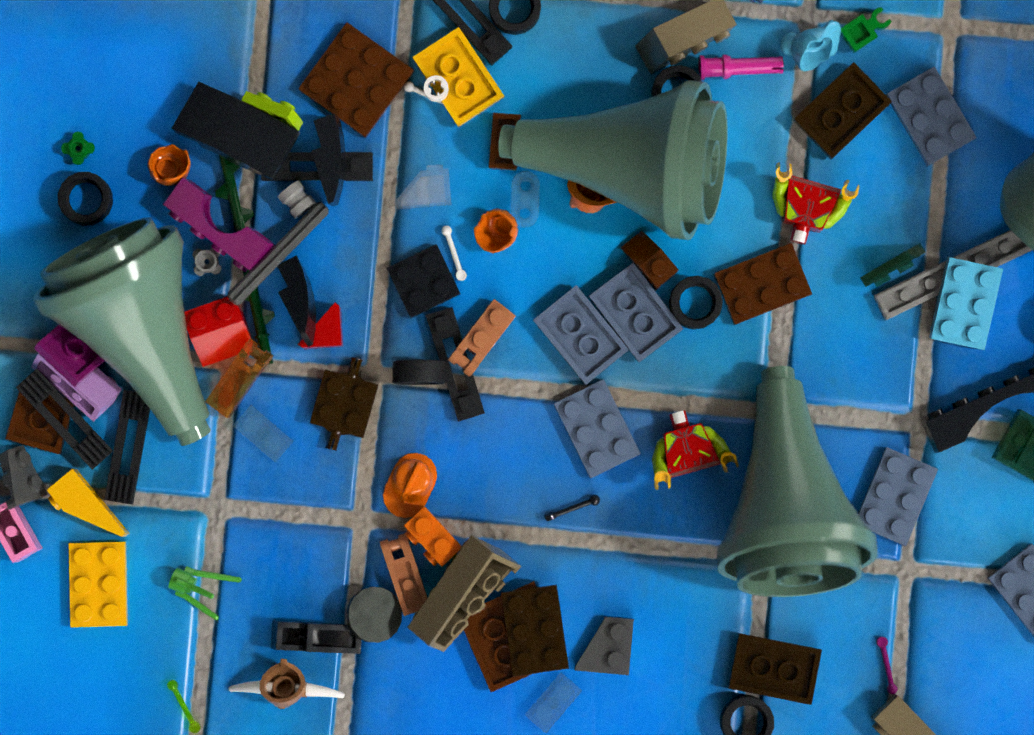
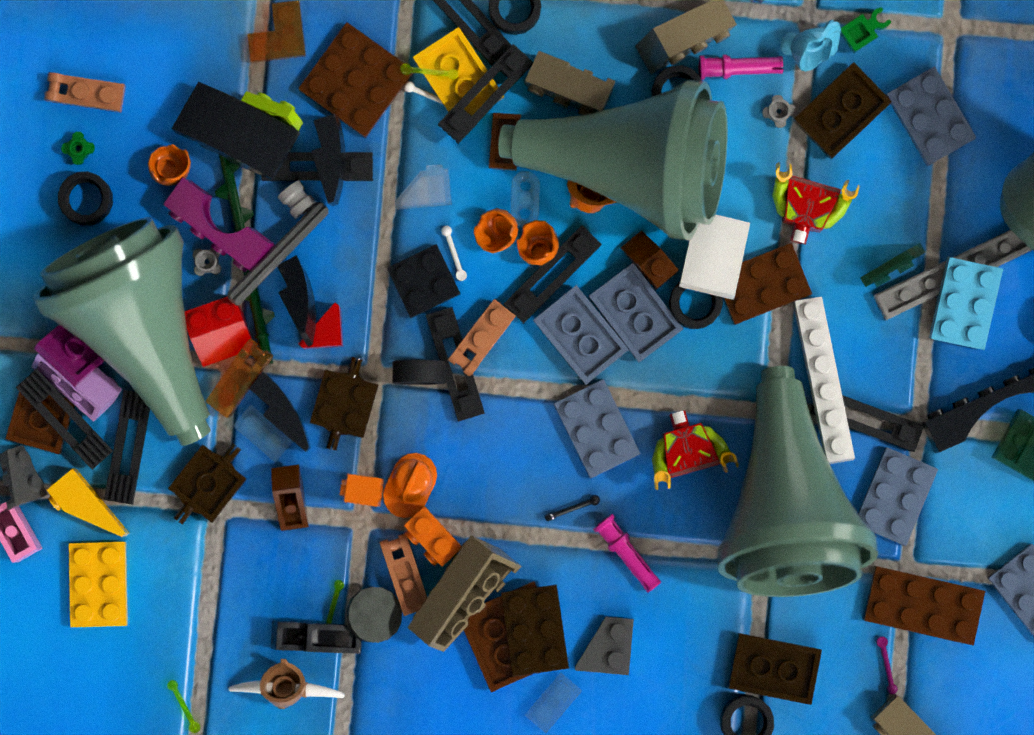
bright green plant [168,566,242,620] -> none
white bush [423,75,449,102] -> none
none -> nougat plate [44,72,126,113]
none -> dark brown plate [168,443,247,525]
none -> clear orange plate [247,0,306,63]
none -> black slope [249,372,311,452]
none -> reddish brown slope [271,464,309,531]
none -> clear neon green hinge [326,580,344,624]
none -> orange brick [340,474,384,507]
none -> clear neon green hinge [400,63,458,80]
none -> black container [438,44,533,144]
none -> black container [504,225,602,324]
none -> orange hair [517,220,559,265]
none -> dark tan wedge [525,51,615,115]
none -> dark pink pin [593,514,661,593]
none -> white tile [679,214,750,300]
none -> light grey plate [762,95,796,128]
none -> white plate [793,297,855,464]
none -> black container [810,395,924,452]
none -> reddish brown plate [863,566,985,646]

